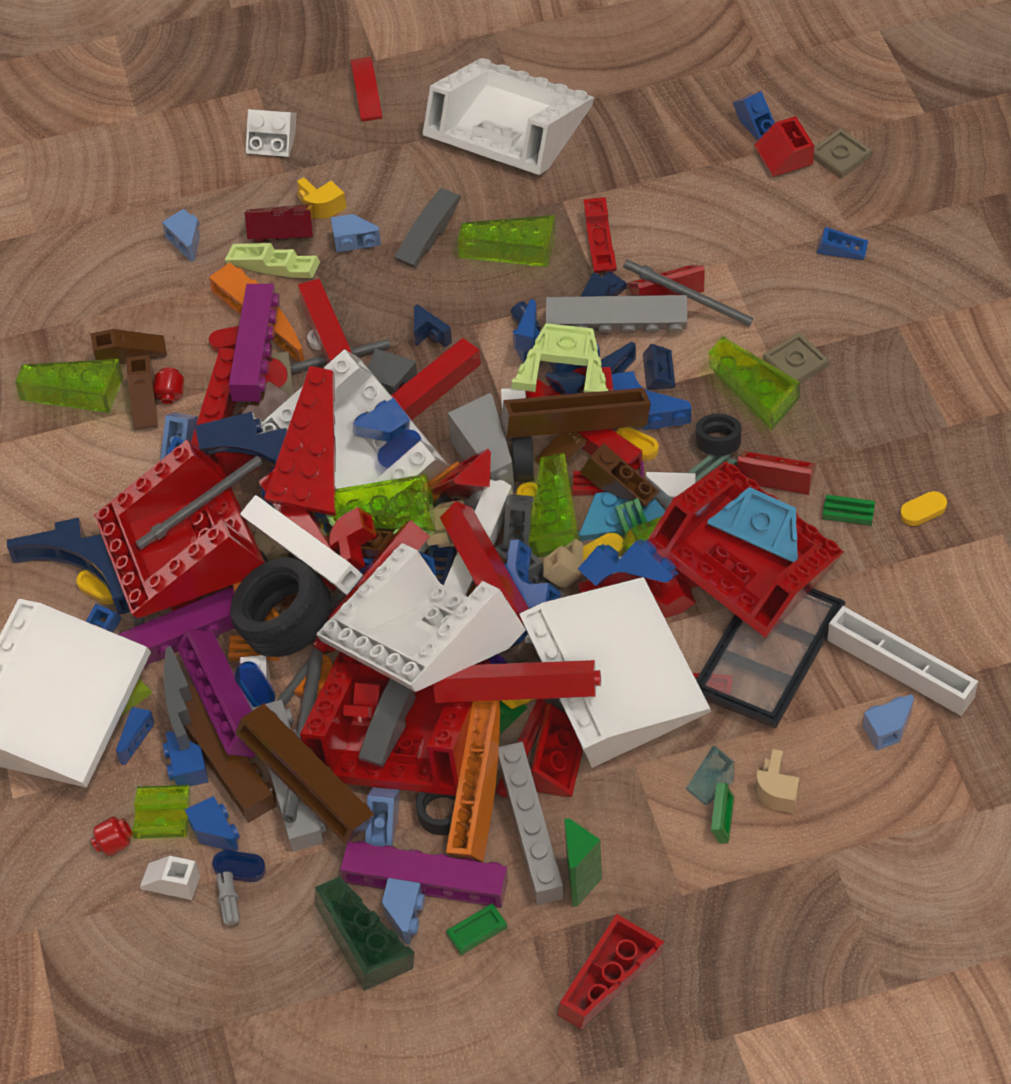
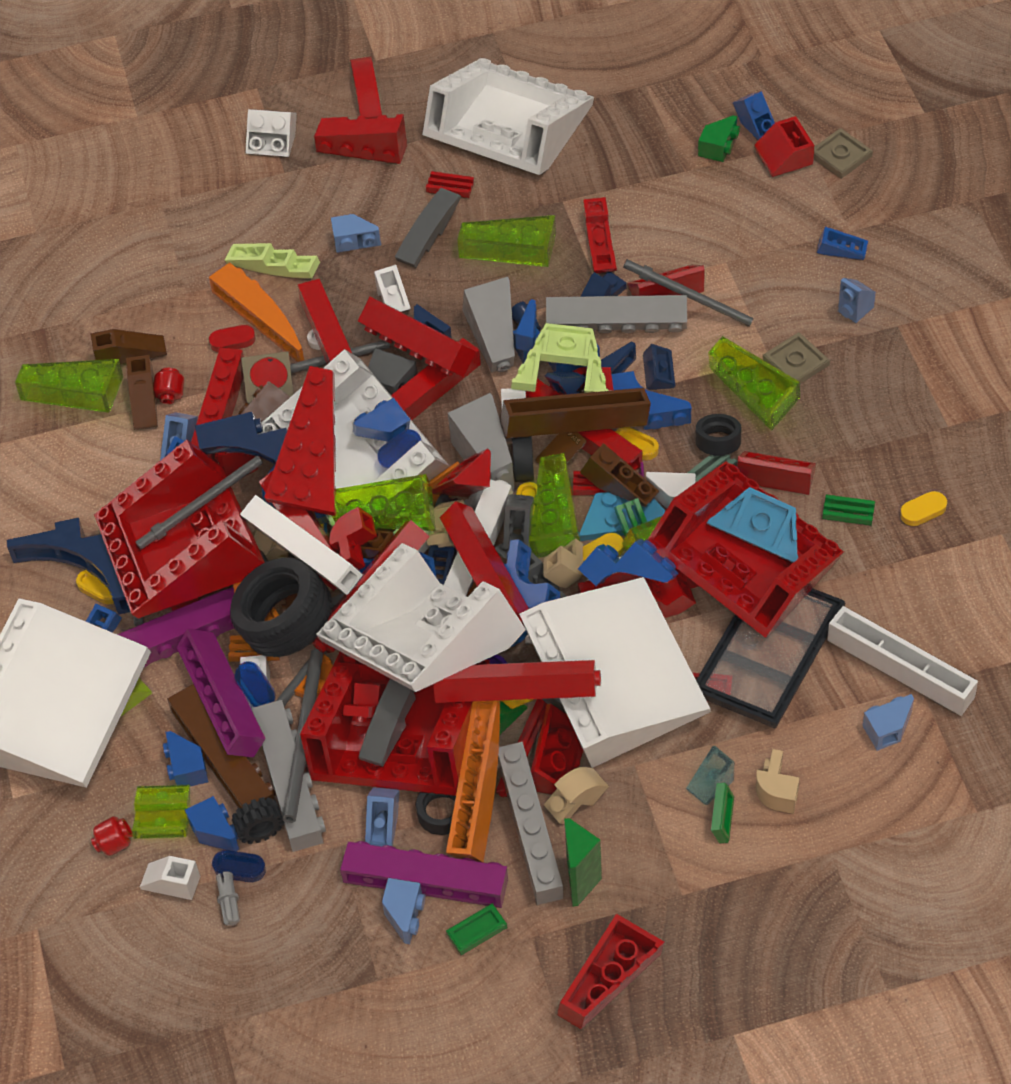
blue slope [116,707,155,765] -> none
medium blue slope [162,209,200,262] -> none
dark grey slope [164,646,192,751] -> none
magenta brick [229,284,280,402] -> none
reddish brown brick [235,703,375,844] -> none
dark red wedge [244,204,316,242] -> none
yellow brick [297,177,347,219] -> none
clear green wedge [314,876,415,991] -> none
none -> black tyre [232,797,284,844]
none -> red wedge [314,114,407,164]
none -> red brick [358,296,476,377]
none -> white slope [374,265,411,312]
none -> red tile [426,171,474,198]
none -> light grey slope [462,277,515,373]
none -> tan brick [544,767,609,824]
none -> green slope [698,115,740,162]
none -> medium blue slope [838,278,876,323]

